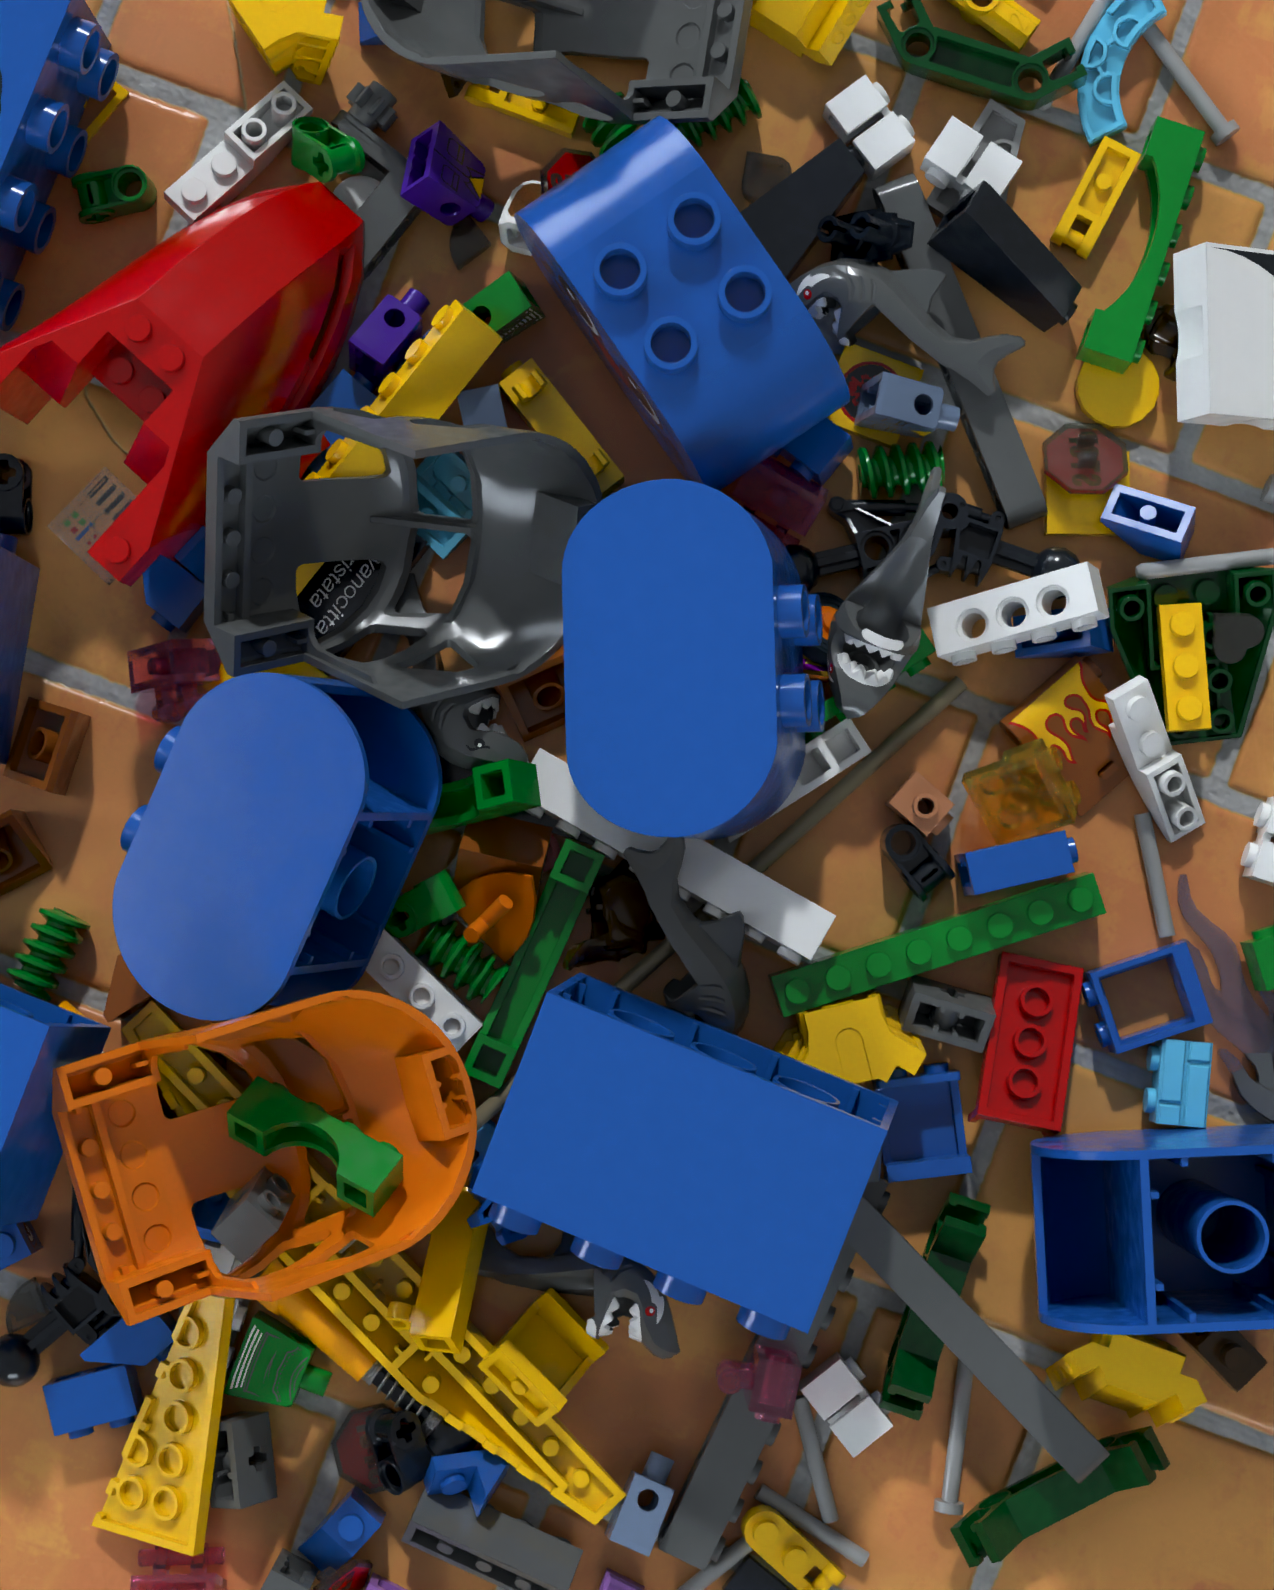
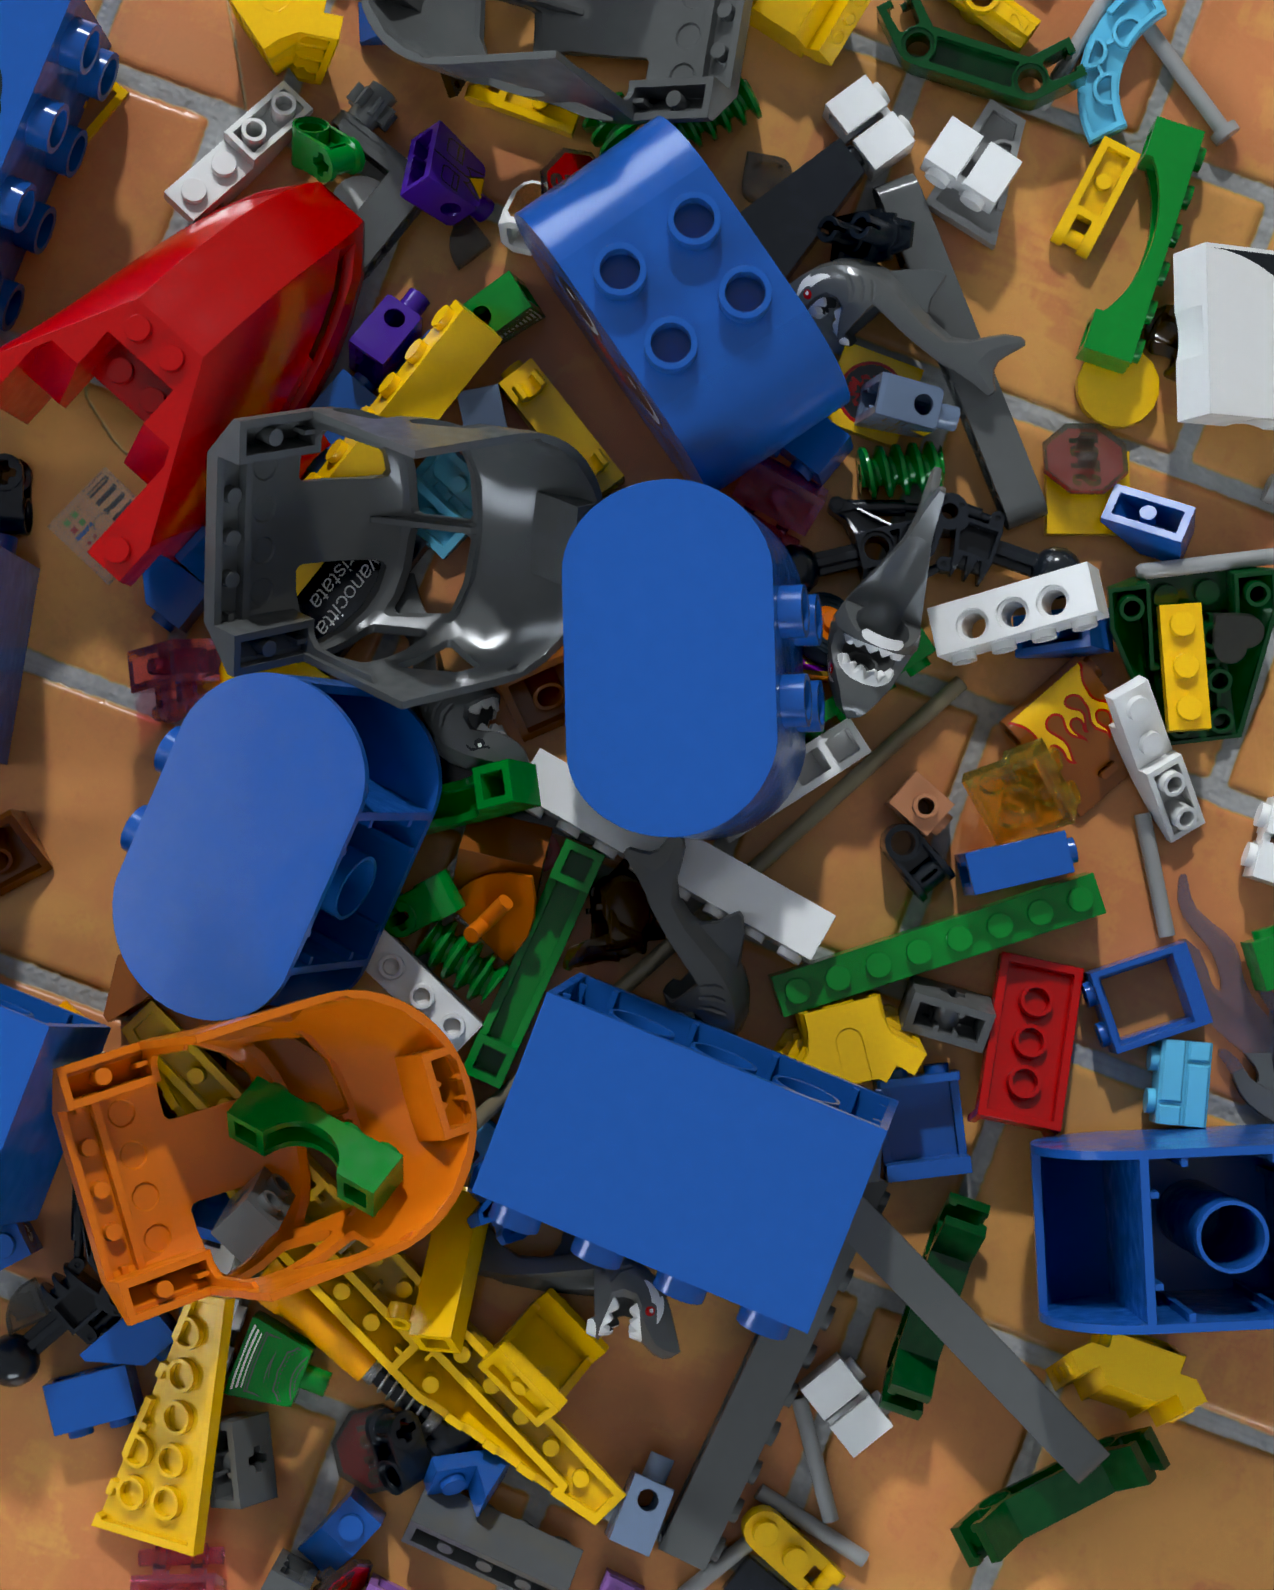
dark orange slope [3,697,91,796] -> none
green piece [6,907,91,1001] -> none
green piece [71,165,157,224] -> none
clear pink brick [716,1344,802,1423] -> none
black slope [927,180,1082,332] -> none
light grey bar [933,1358,973,1515] -> none
dark brown torso [1178,1331,1268,1392] -> none

